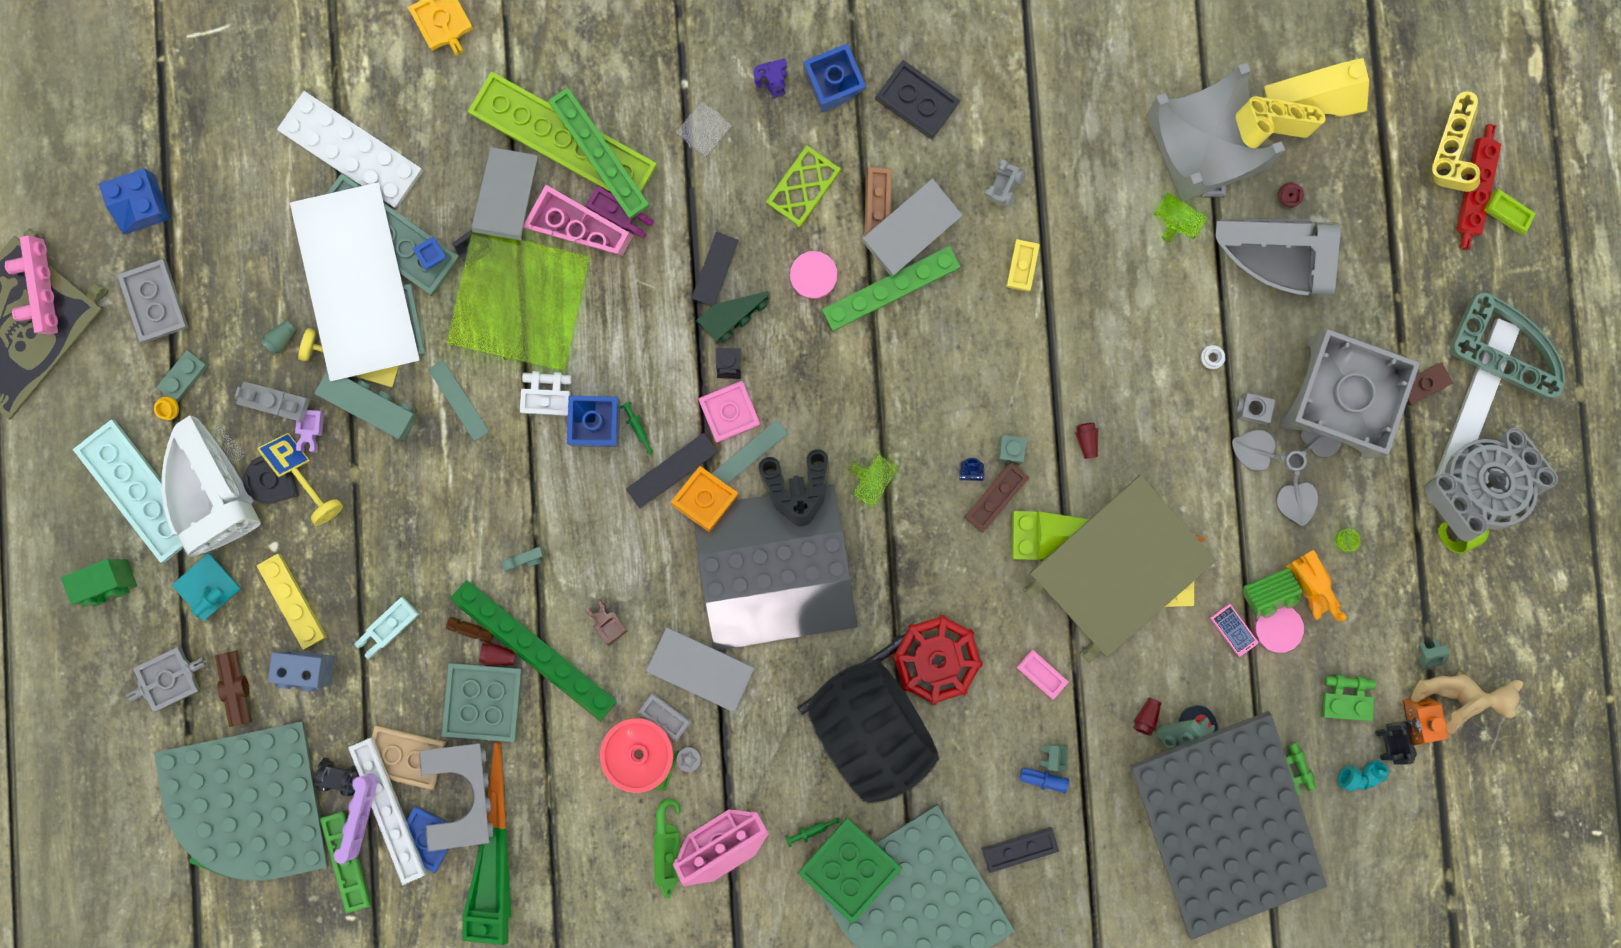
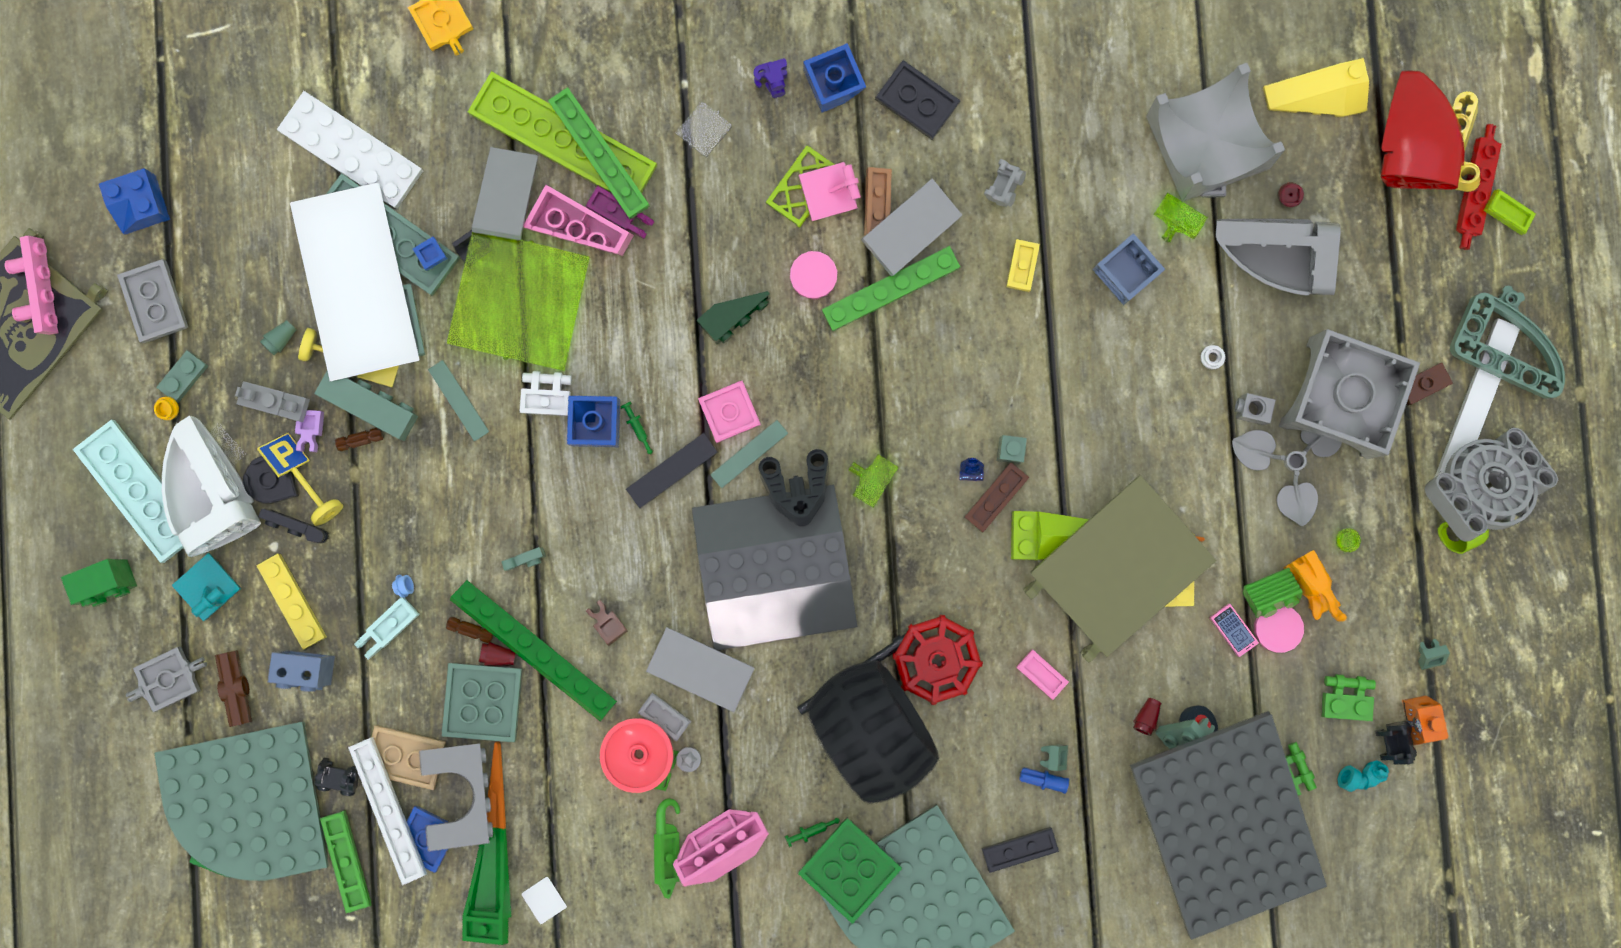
lavender plate [334,773,378,864] -> none
light orange tile [671,466,738,533] -> none
black tile [691,232,739,307] -> none
black window [716,348,742,379] -> none
dark red cone [1074,422,1098,459] -> none
light yellow beam [1235,96,1326,149] -> none
tan animal [1411,672,1523,734] -> none
none -> black hinge [258,508,329,543]
none -> reddish brown axle [335,427,384,451]
none -> light blue plate [392,575,414,598]
none -> white sticker [522,877,567,924]
none -> bright pink plate [798,162,861,221]
none -> sand blue piece [1092,233,1165,305]
none -> red panel [1380,71,1465,190]
none -> sand green plate [1498,286,1525,310]

